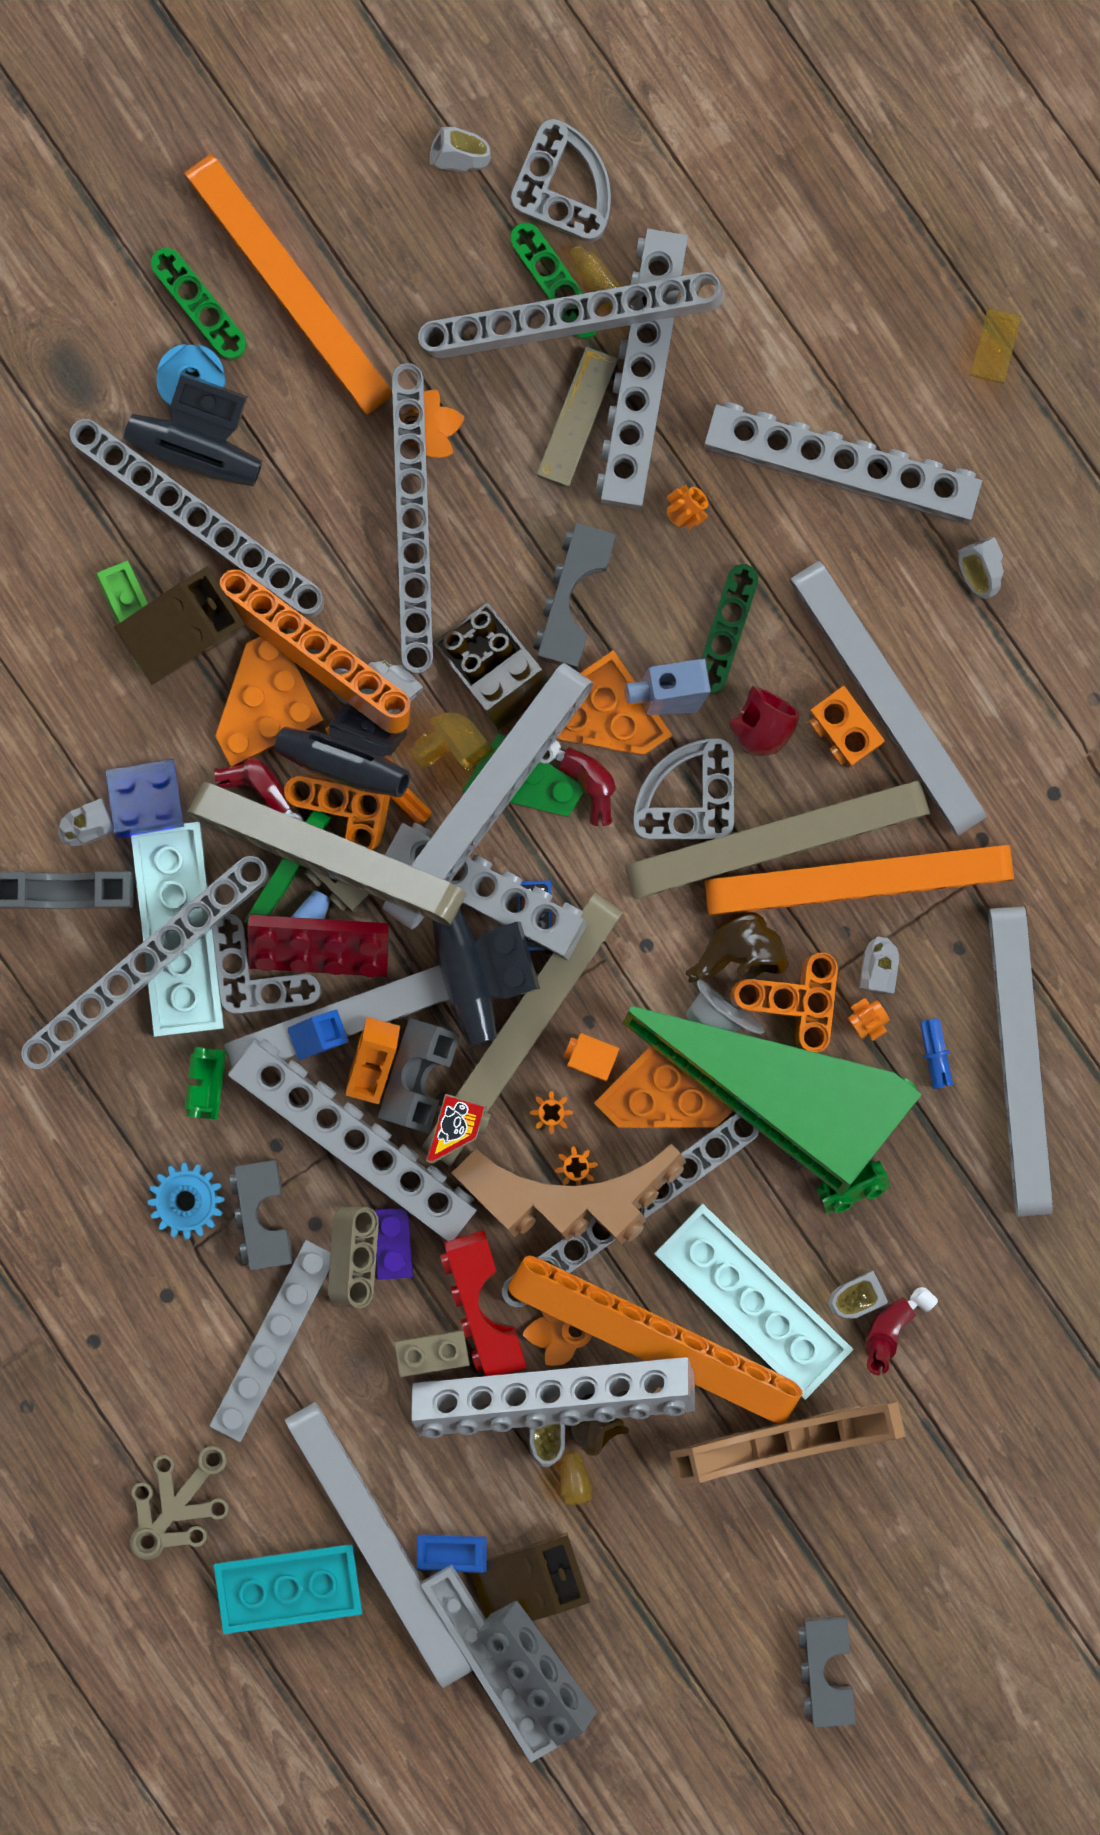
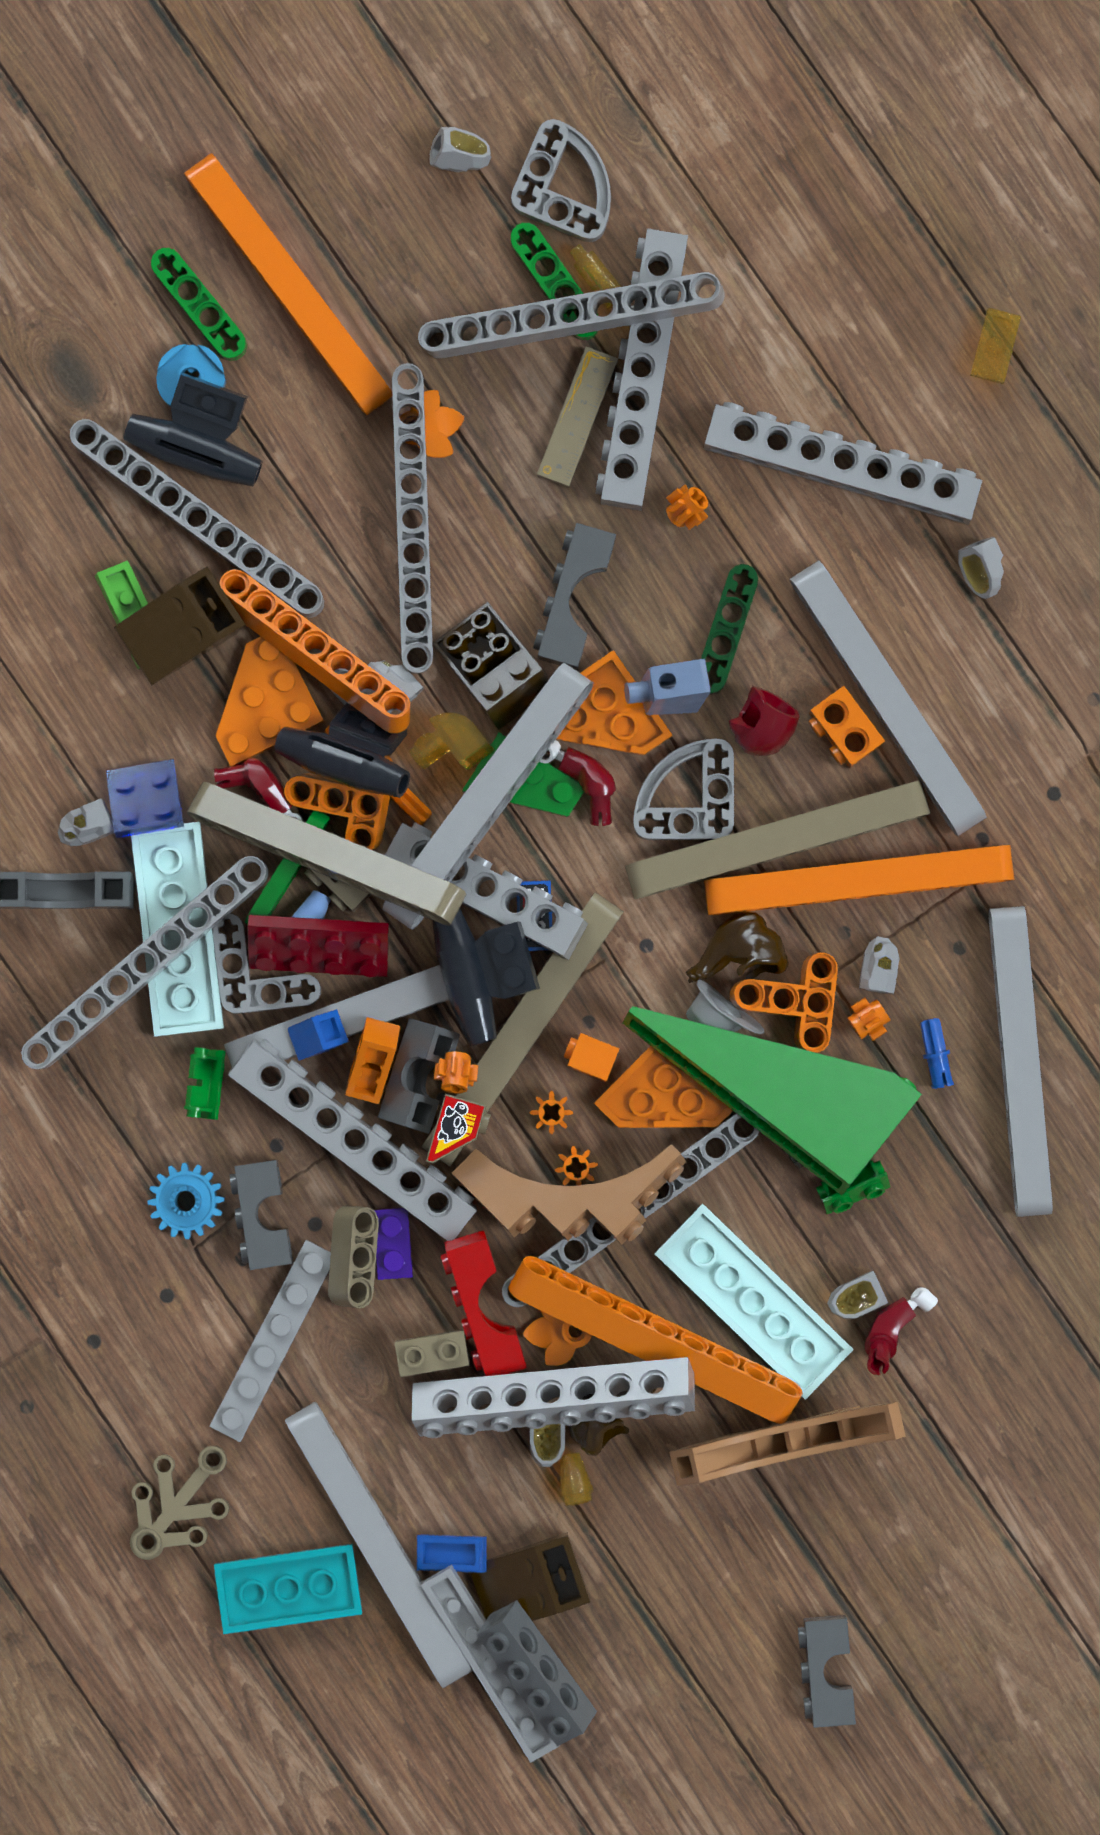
none -> orange gear [434,1051,479,1094]

